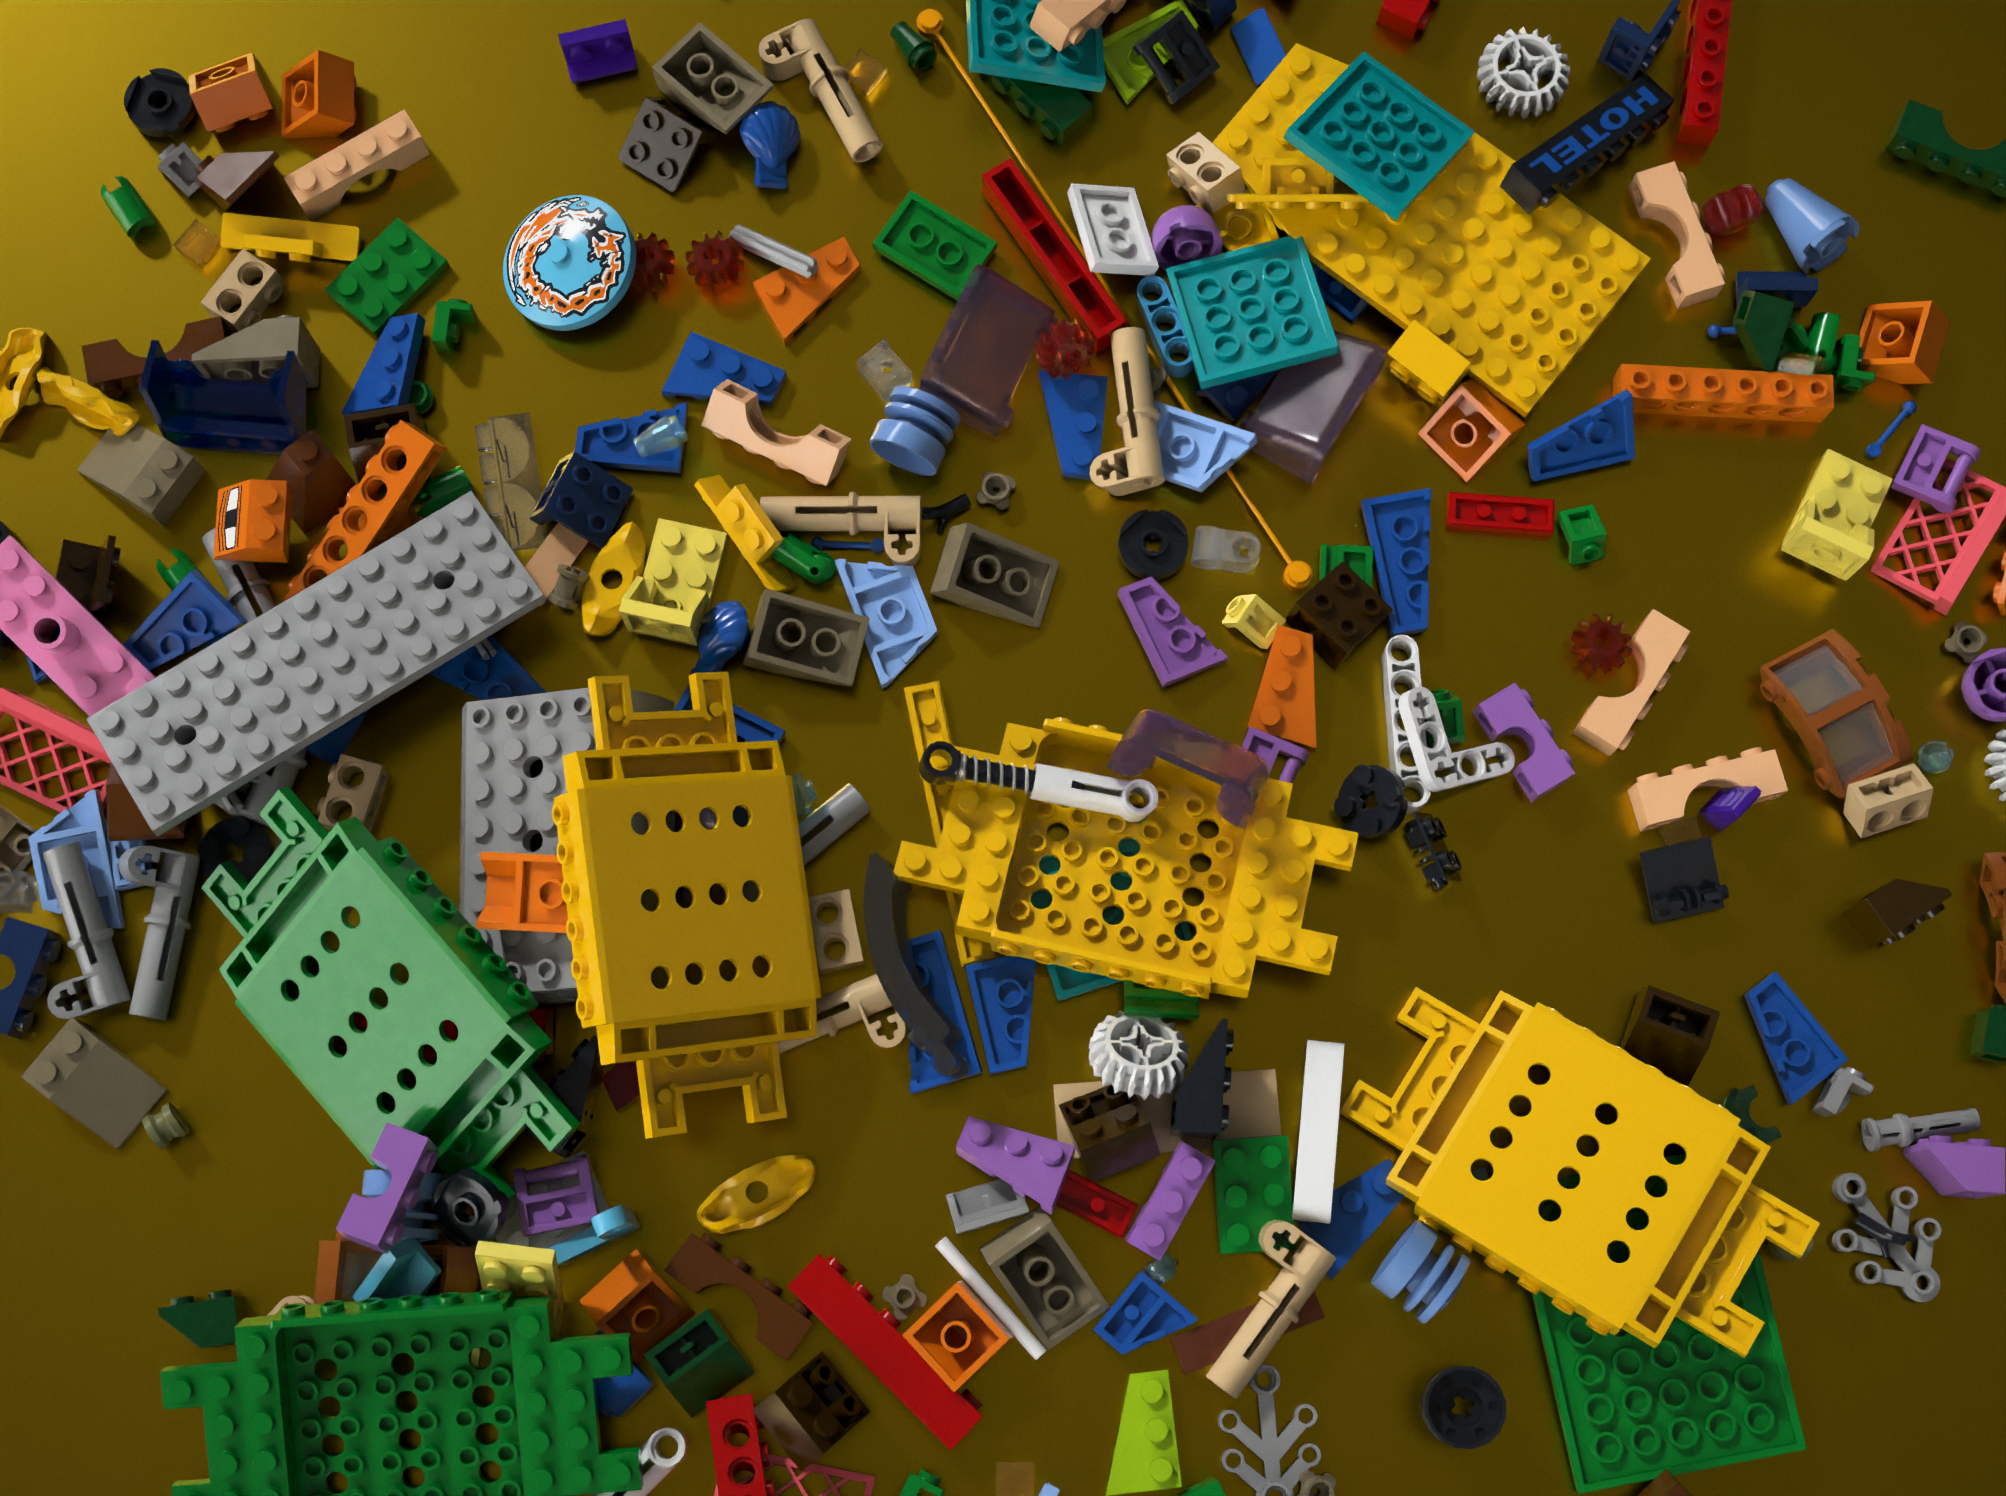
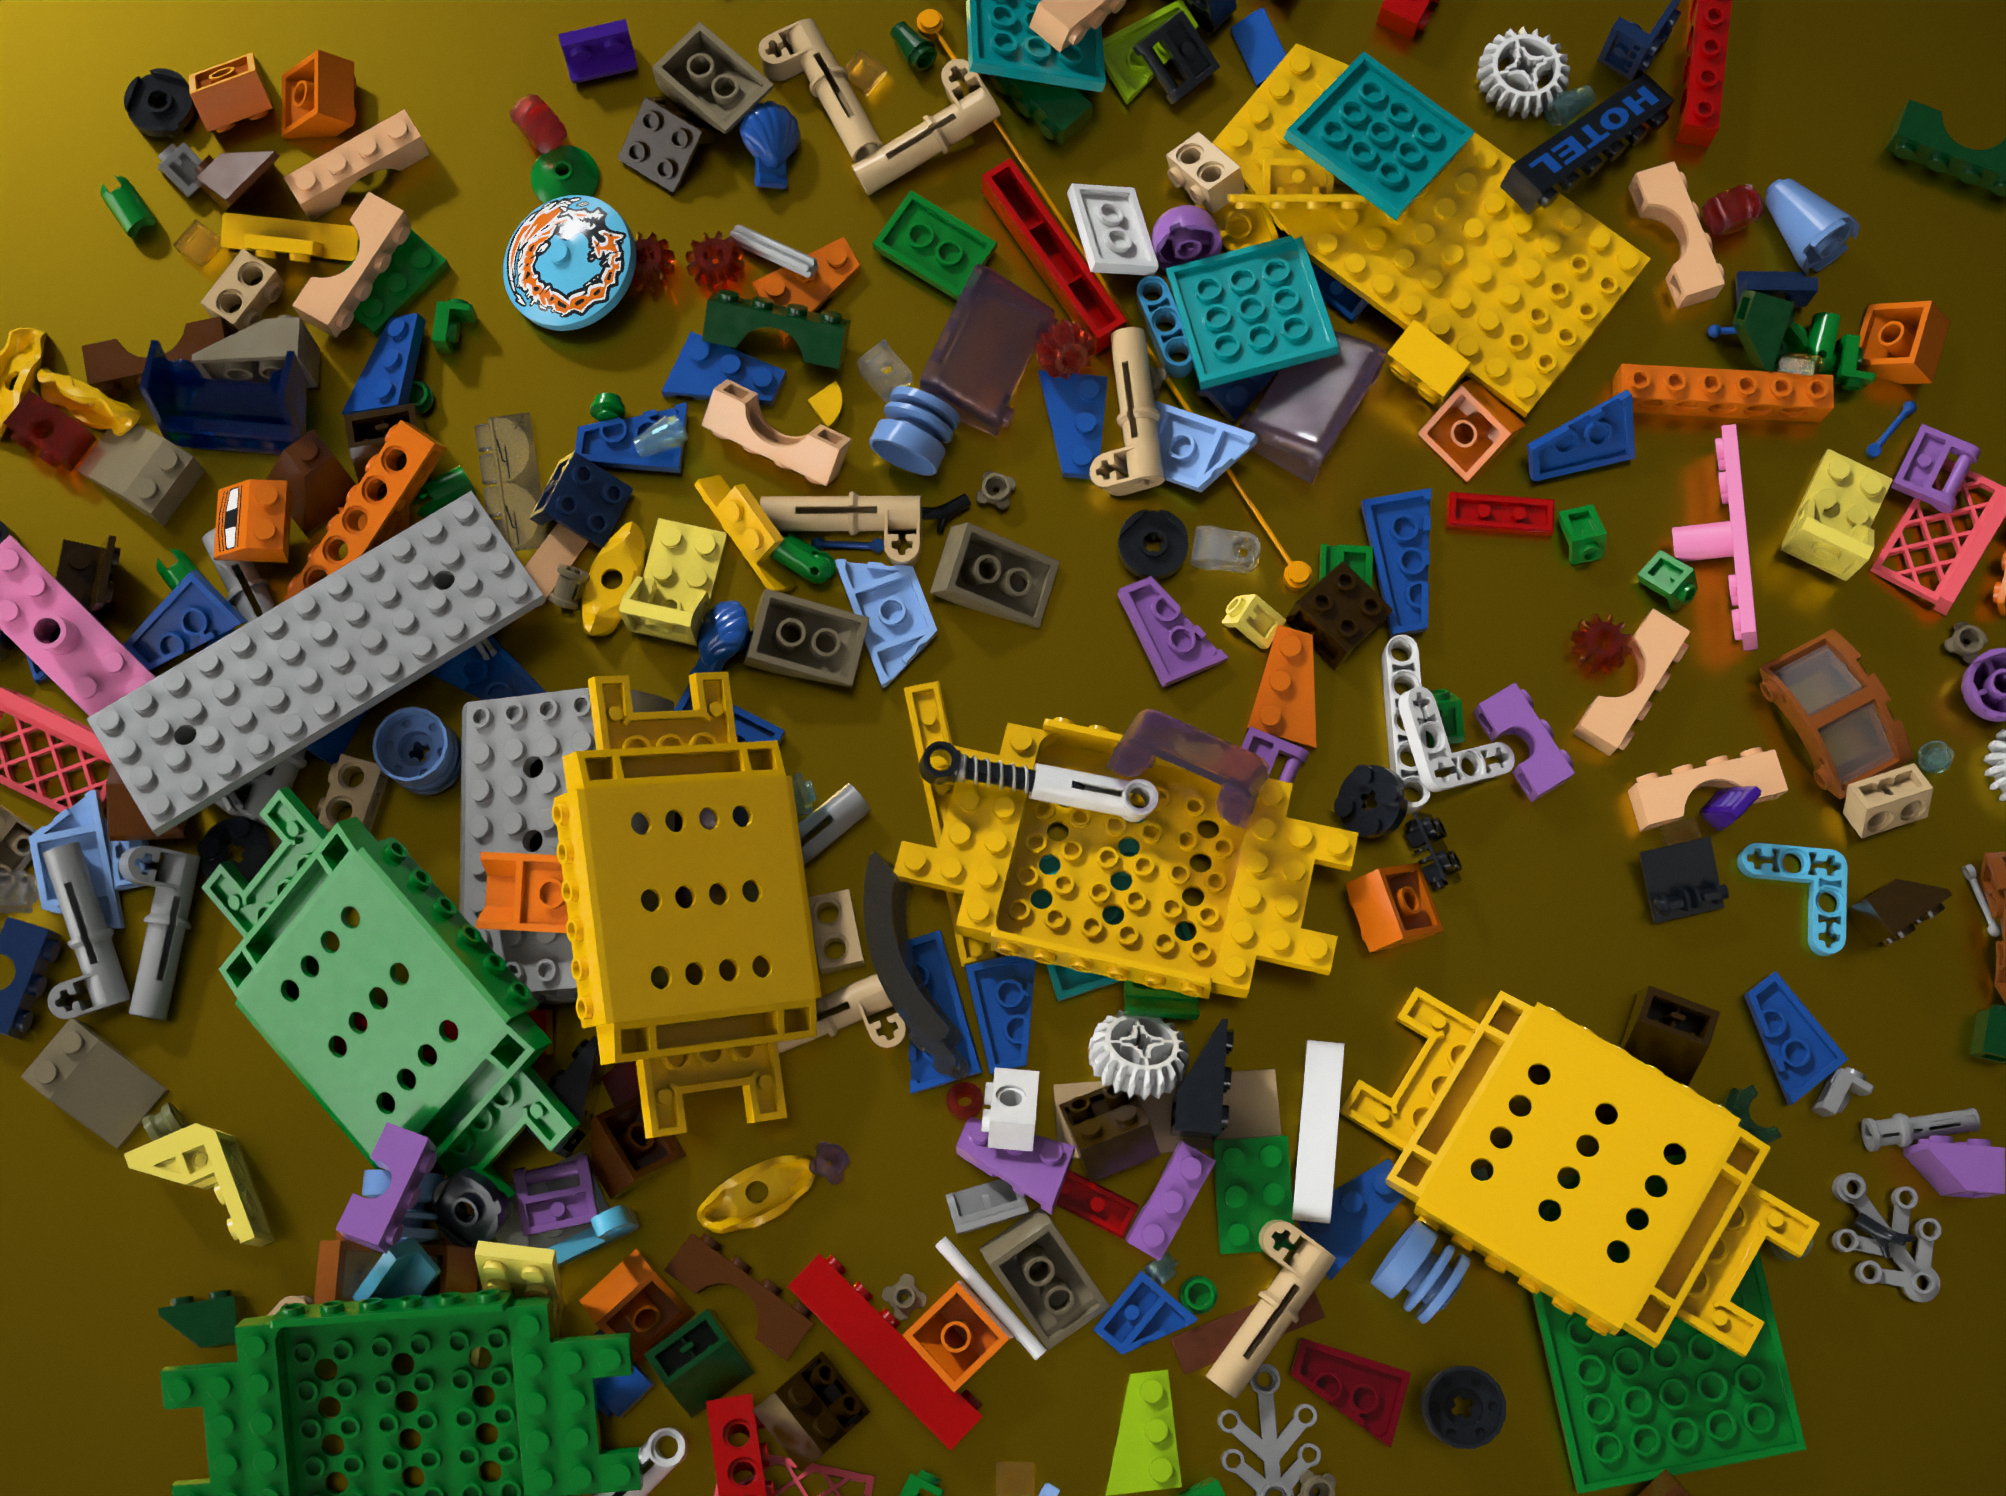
none -> clear red brick [4,390,97,472]
none -> light yellow bracket [124,1123,275,1247]
none -> light nougat arch [292,192,411,338]
none -> medium blue wheel [372,707,462,796]
none -> clear red gear [509,94,567,154]
none -> green dish [531,145,599,204]
none -> green plate [590,392,625,422]
none -> reddish brown slope [591,1096,686,1200]
none -> dark green arch [702,290,851,369]
none -> yellow tile [807,381,843,429]
none -> plate [809,1142,850,1184]
none -> tan piece [851,59,1001,196]
none -> clear red plate [946,1082,983,1119]
none -> white brick [981,1067,1039,1152]
none -> green plate [1180,1276,1218,1314]
none -> dark red wing [1289,1338,1411,1448]
none -> orange slope [1345,863,1444,953]
none -> clear light blue cone [1543,85,1596,126]
none -> green bracket [1637,550,1698,612]
none -> bright pink plate [1672,424,1759,650]
none -> medium azure beam [1737,843,1848,956]
none -> light grey hinge [1962,864,2002,937]

